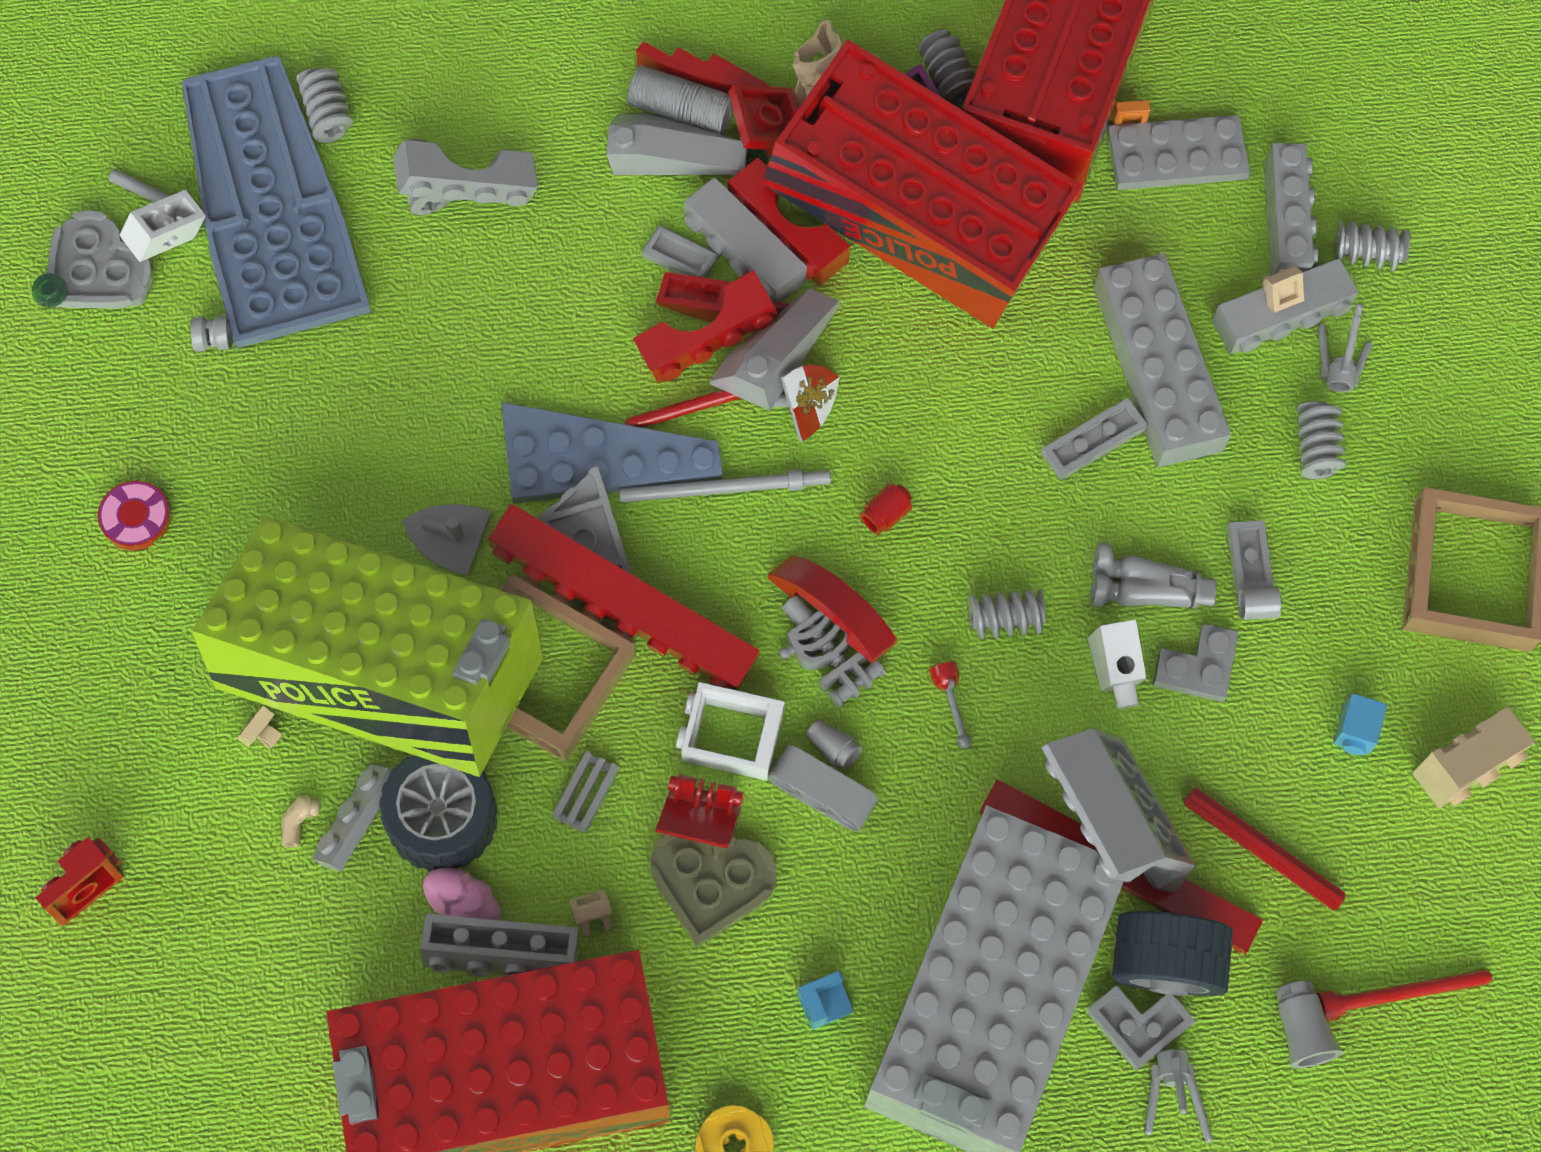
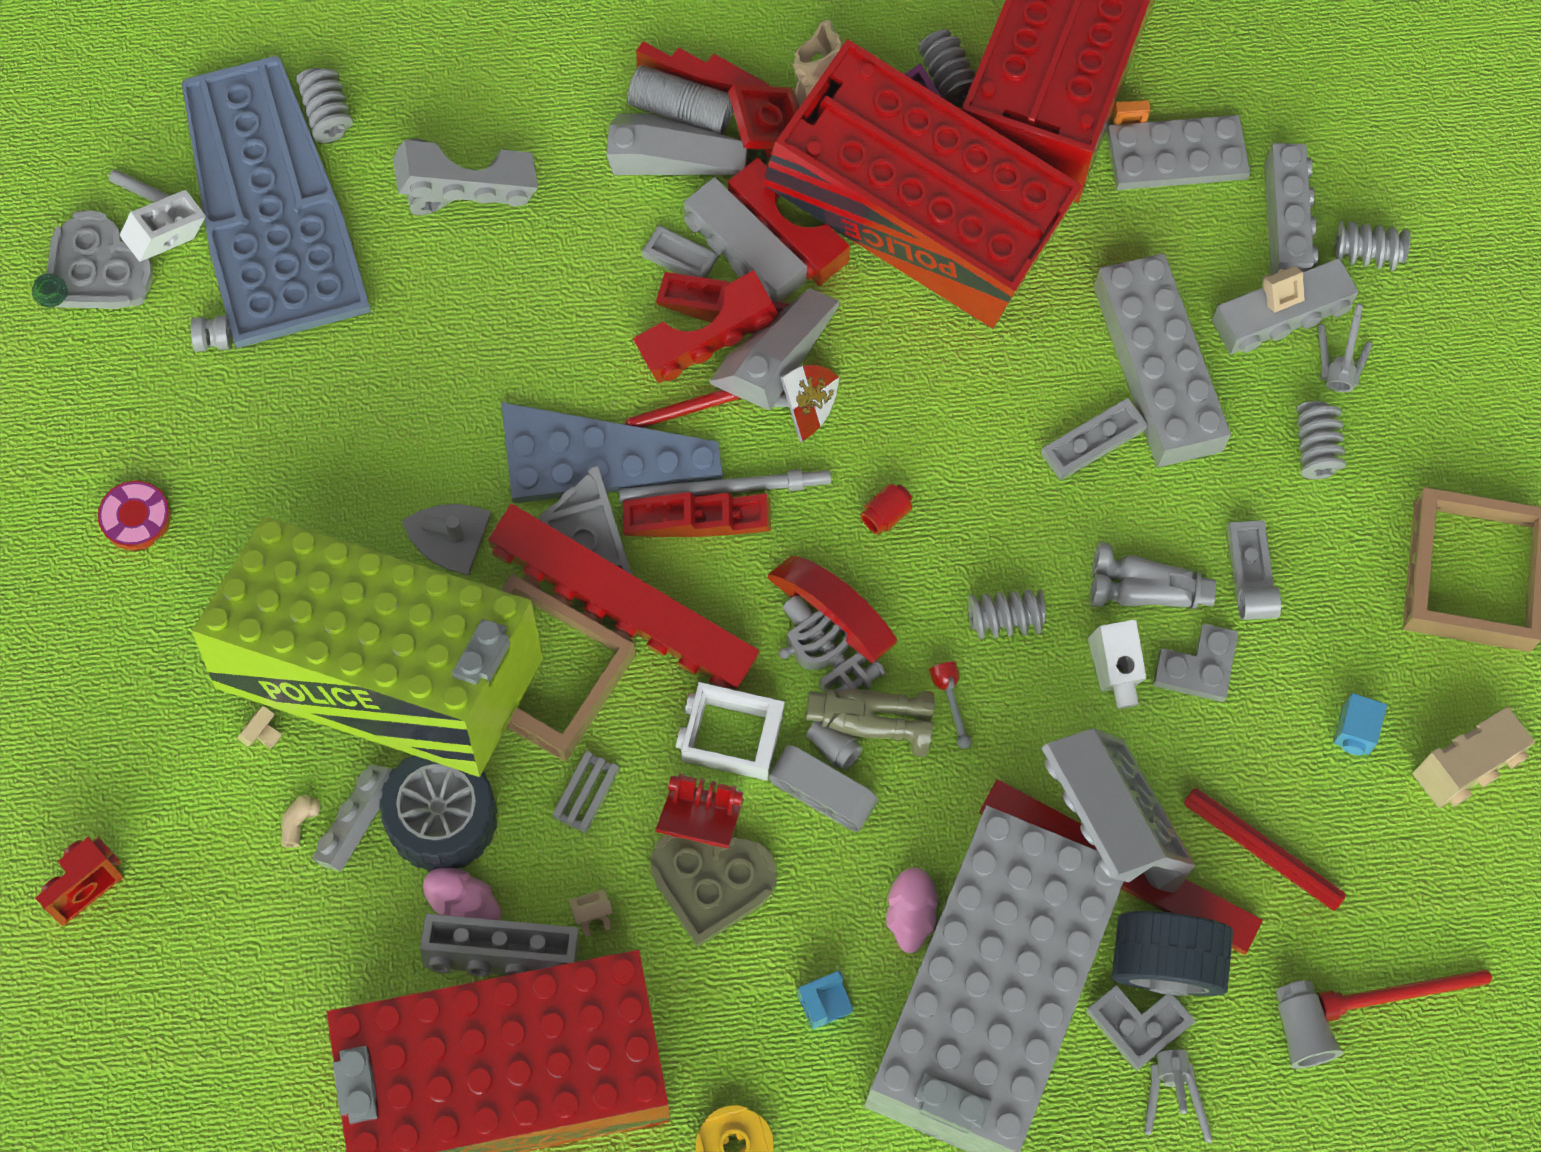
none -> red slope [623,492,771,537]
none -> olive piece [806,689,935,757]
none -> bright pink arm [886,867,938,953]

